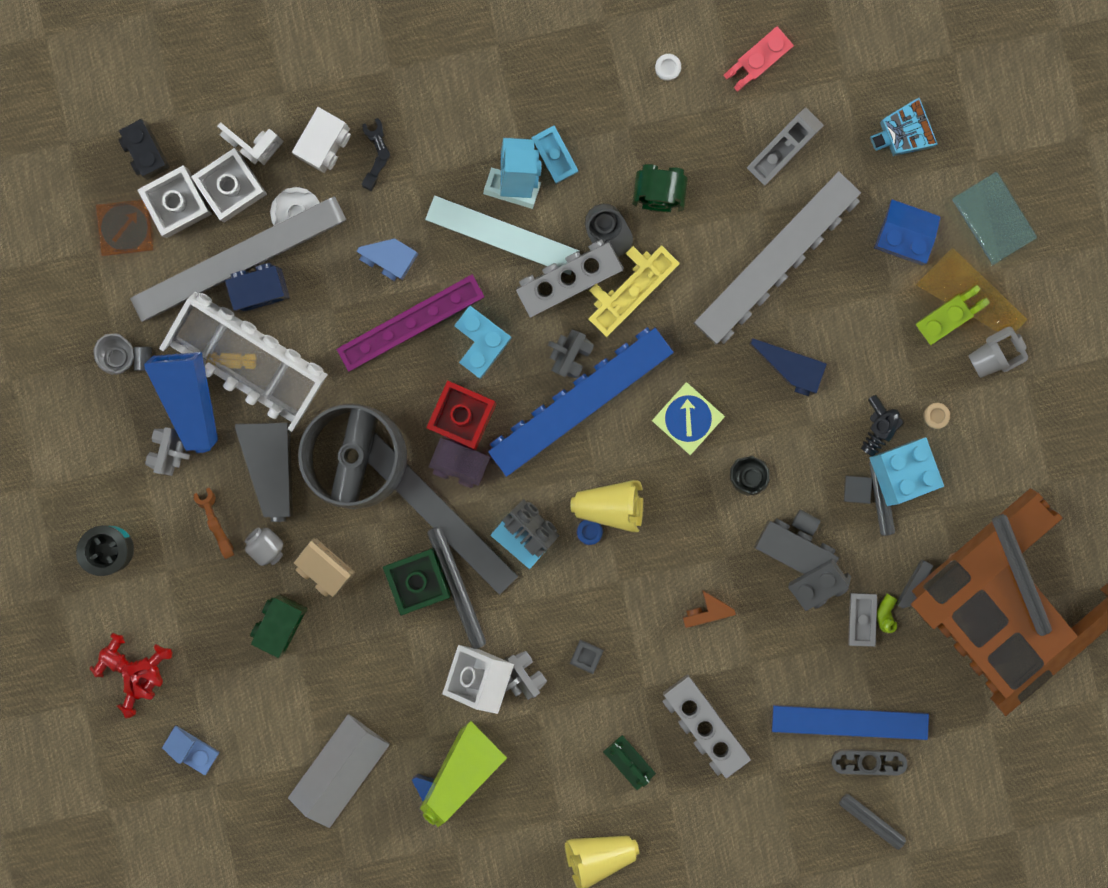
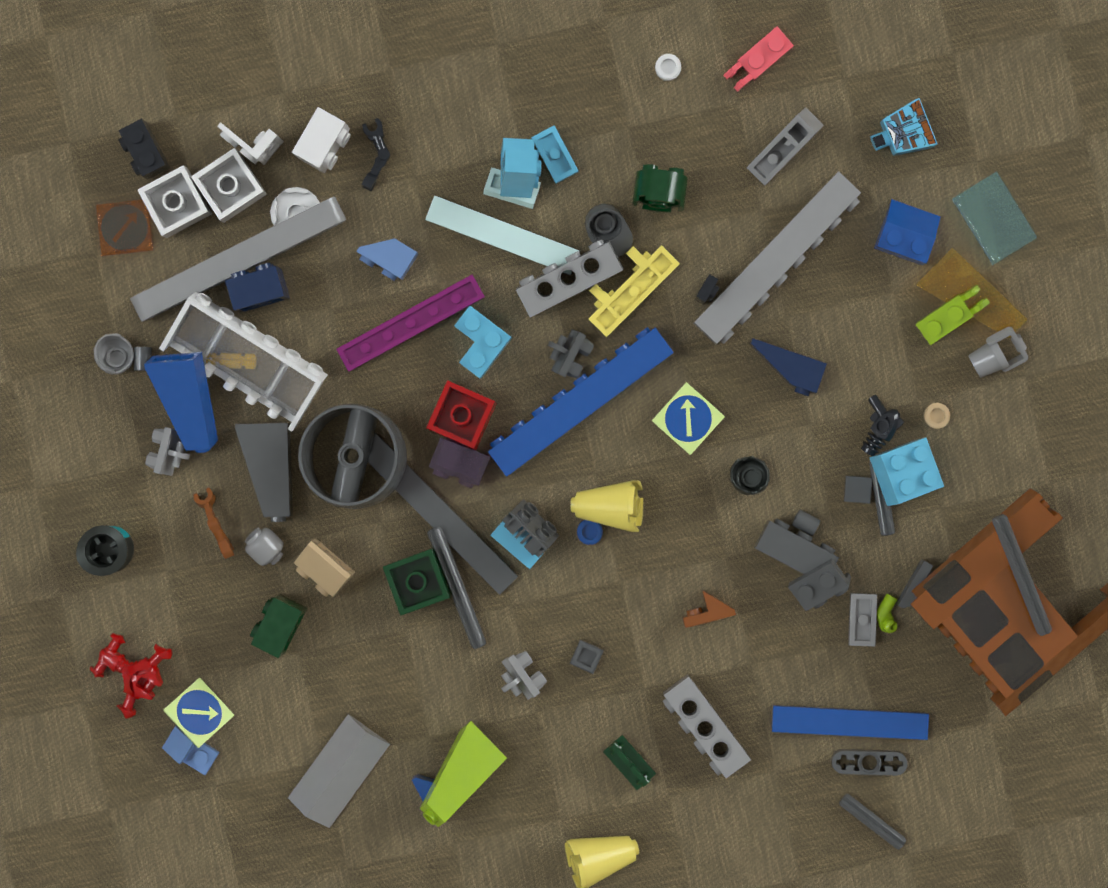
white brick [442,645,514,714] -> none
none -> piece [163,678,234,748]
none -> black plate [694,274,720,304]

